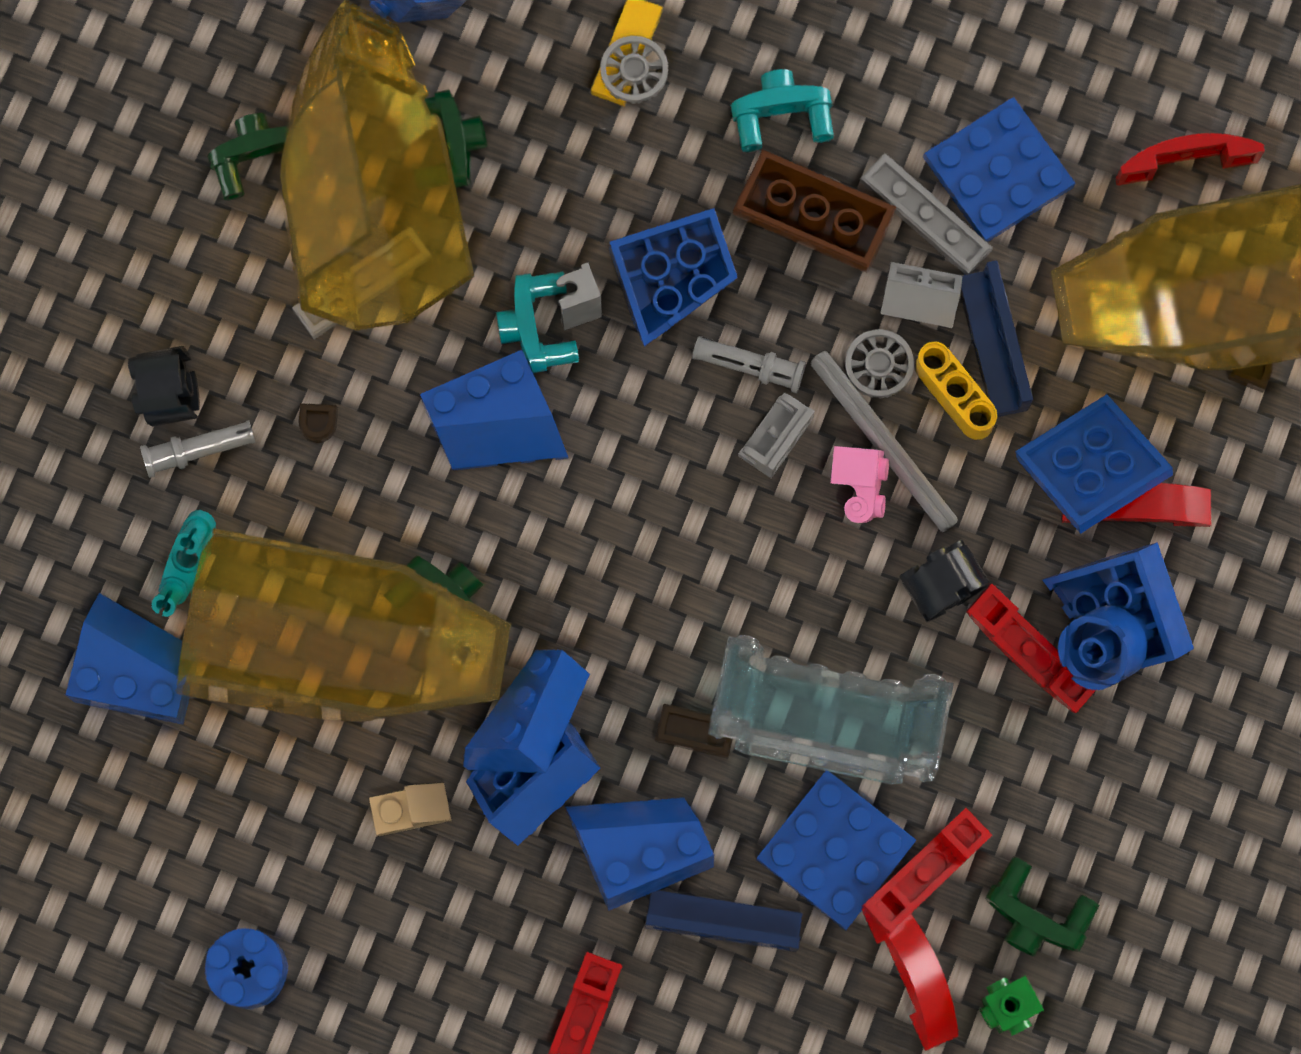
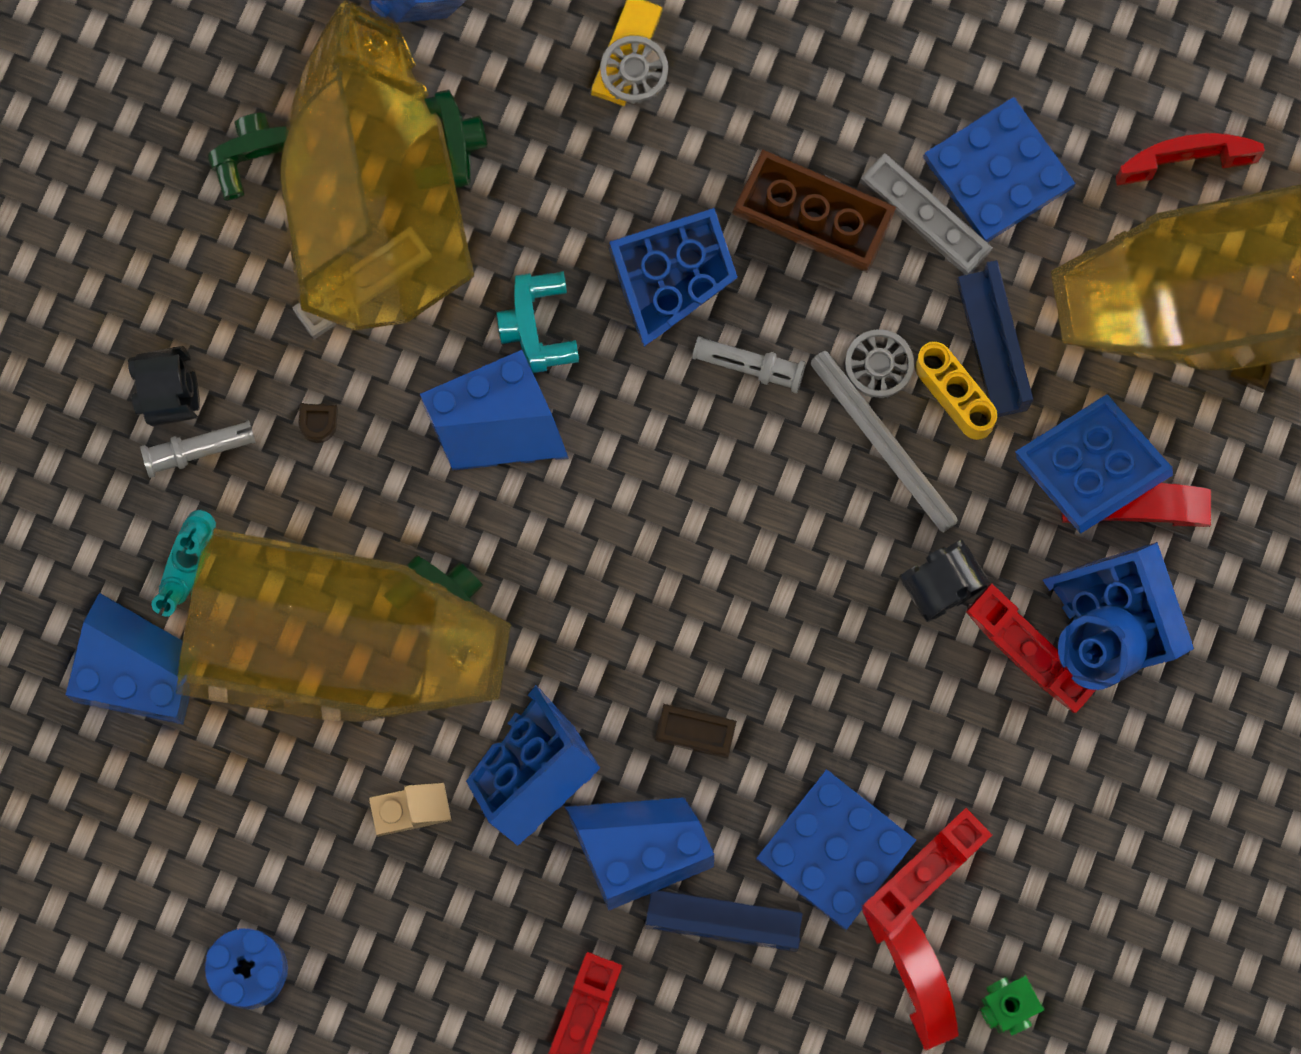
blue wedge [463,650,590,773] -> none
light grey hinge [556,263,602,330] -> none
windscreen [708,635,954,785] -> none
teal connector [731,69,834,152] -> none
light grey hinge [738,393,815,479] -> none
bright pink brick [831,446,889,523] -> none
light grey hinge [880,262,963,328] -> none
dark green connector [985,857,1100,957] -> none

